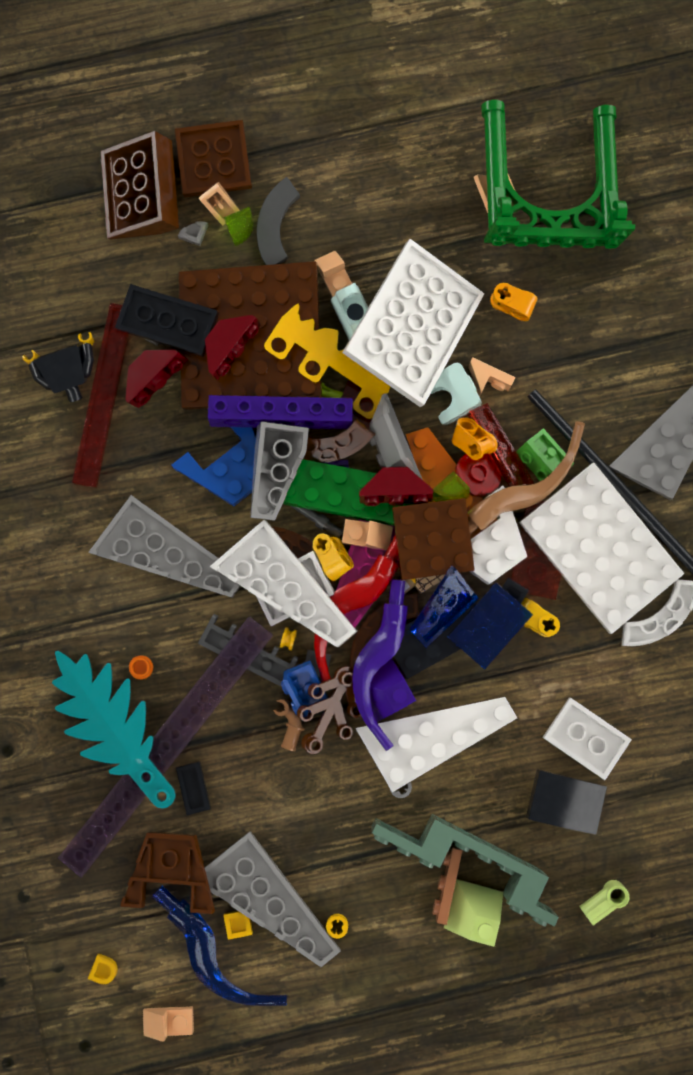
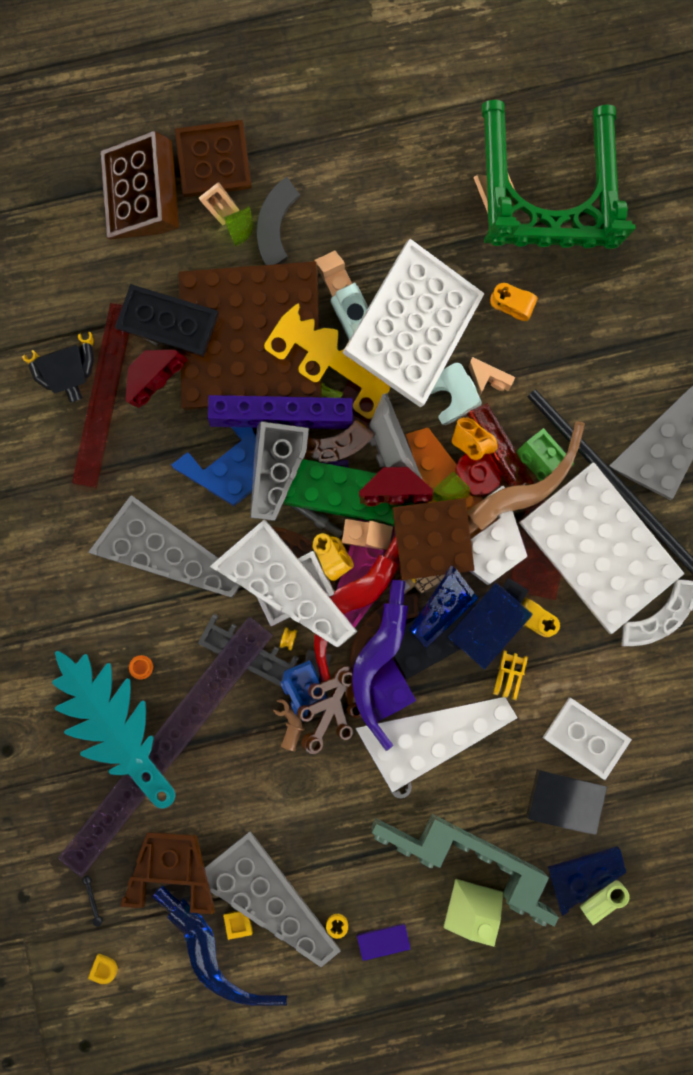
light nougat slope [143,1006,194,1041] -> none
black tile [176,761,211,815] -> none
light grey tile [178,221,208,246] -> none
dark red slope [205,315,260,380] -> none
nougat plate [432,845,463,925] -> none
none -> black hinge [82,875,103,927]
none -> dark purple tile [357,923,411,961]
none -> yellow arm [493,650,528,700]
none -> clear blue wing [548,846,627,916]

